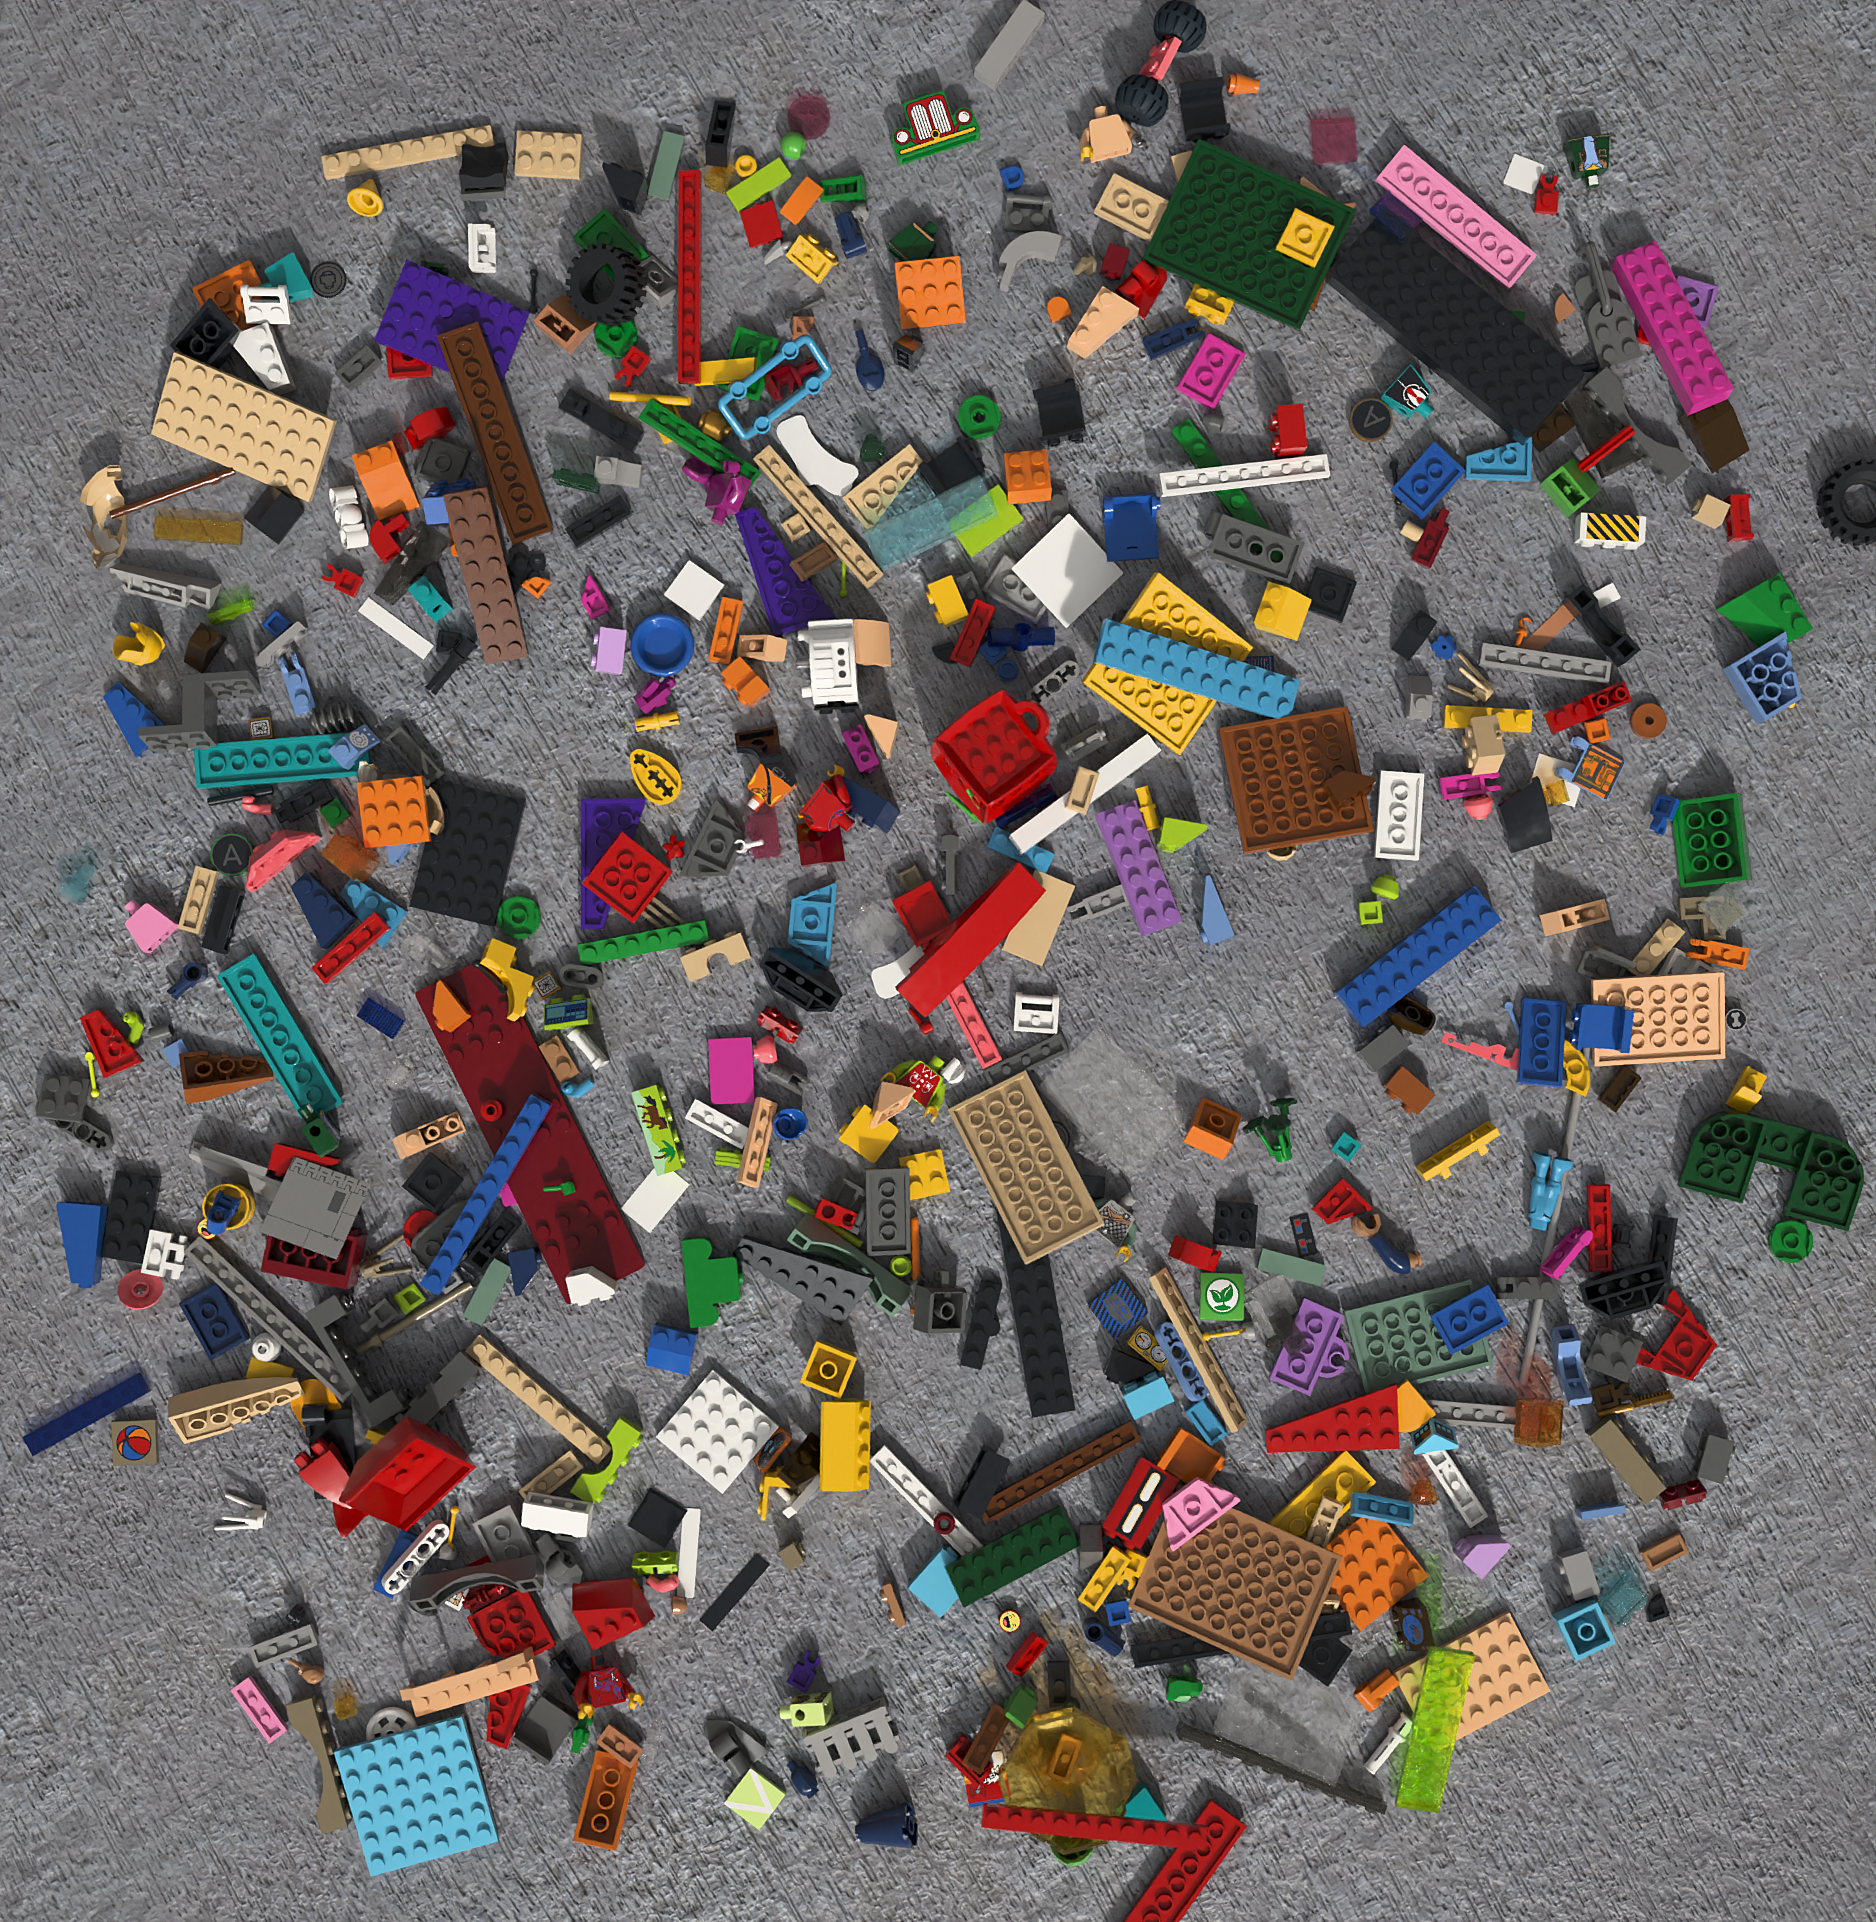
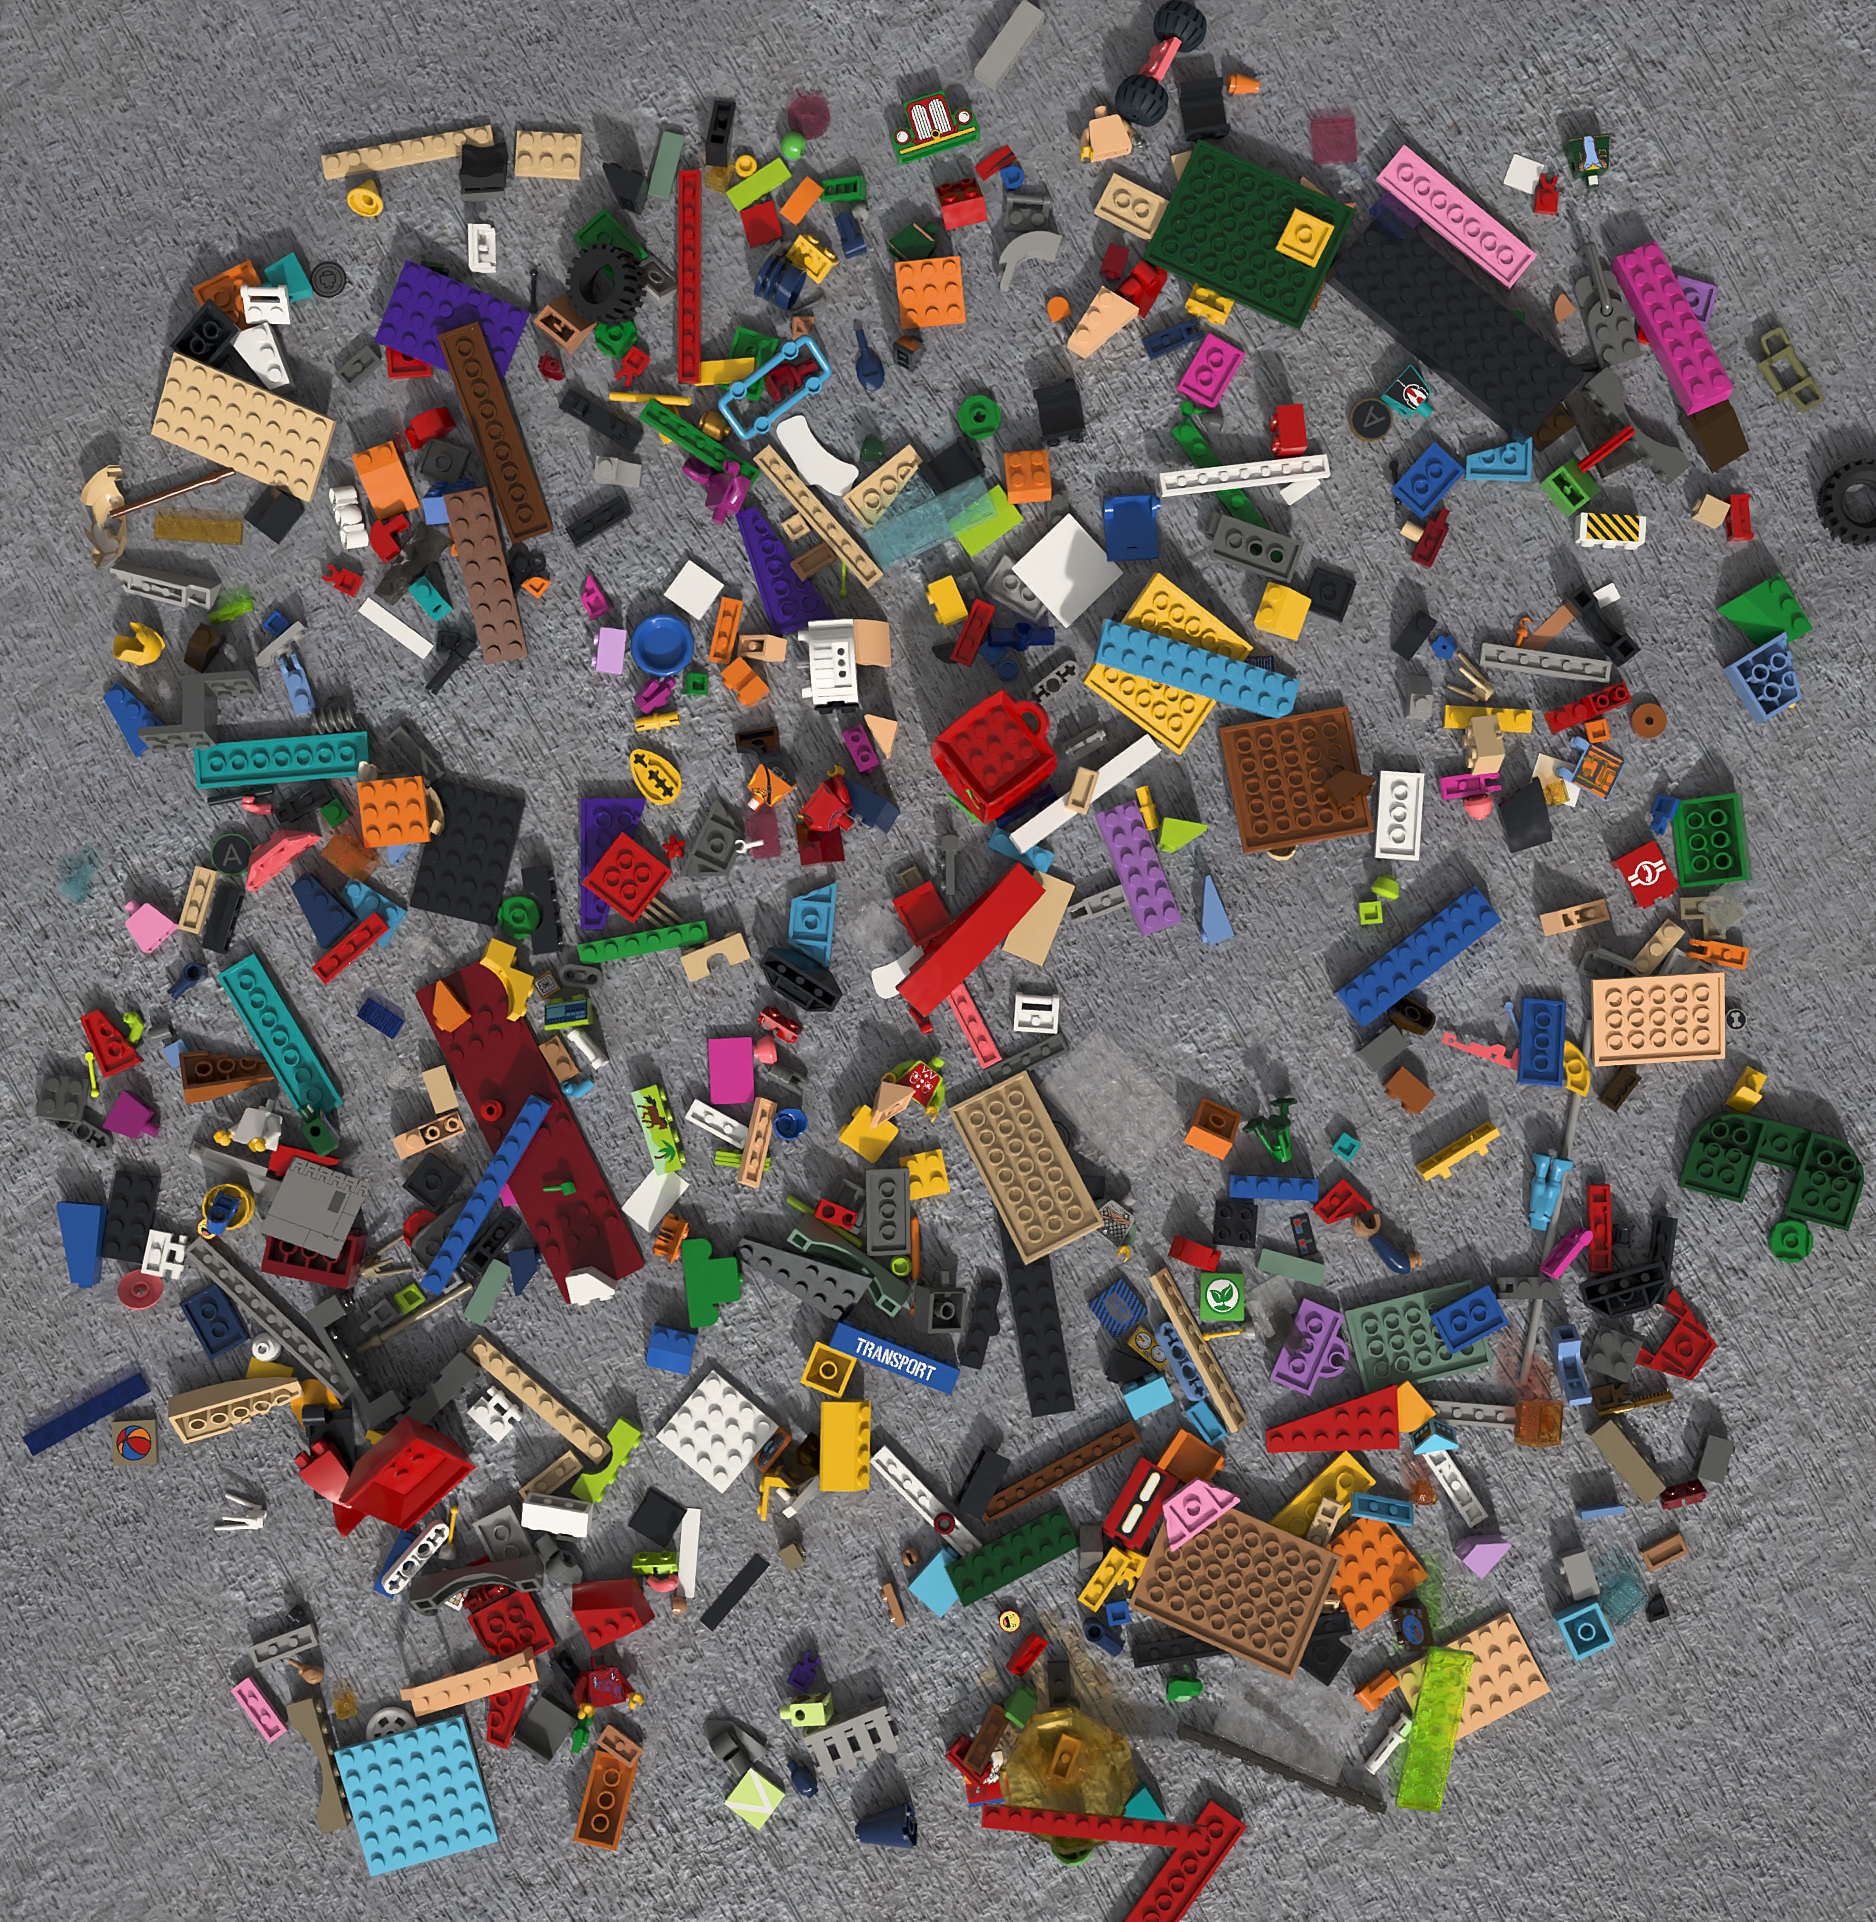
tile [248,717,275,741] -> none
medium blue slope [328,724,381,770] -> none
black hinge [472,959,508,994] -> none
clear green plate [552,468,601,494] -> none
white plate [940,1057,965,1083] -> none
dark tan plate [1073,253,1097,275] -> none
blue panel [1569,1003,1634,1054] -> none
none -> magenta torso [102,1090,161,1139]
none -> white torso [213,1097,282,1152]
none -> tan hinge [422,1065,459,1115]
none -> white plate [467,1386,524,1443]
none -> black arch [521,865,565,956]
none -> dark red hinge [538,350,565,383]
none -> orange hinge [652,1212,689,1264]
none -> green slope [682,672,708,695]
none -> dark blue wheel [754,253,807,311]
none -> blue brick [828,1318,961,1395]
none -> medium nougat hinge [902,1548,919,1567]
none -> red slope [934,178,988,230]
none -> red sticker [975,145,1017,181]
none -> green hand [1180,401,1212,417]
none -> blue brick [1227,1174,1319,1201]
none -> white sticker [1280,479,1320,505]
none -> red panel [1610,840,1679,909]
none -> olive bar [1756,327,1825,413]

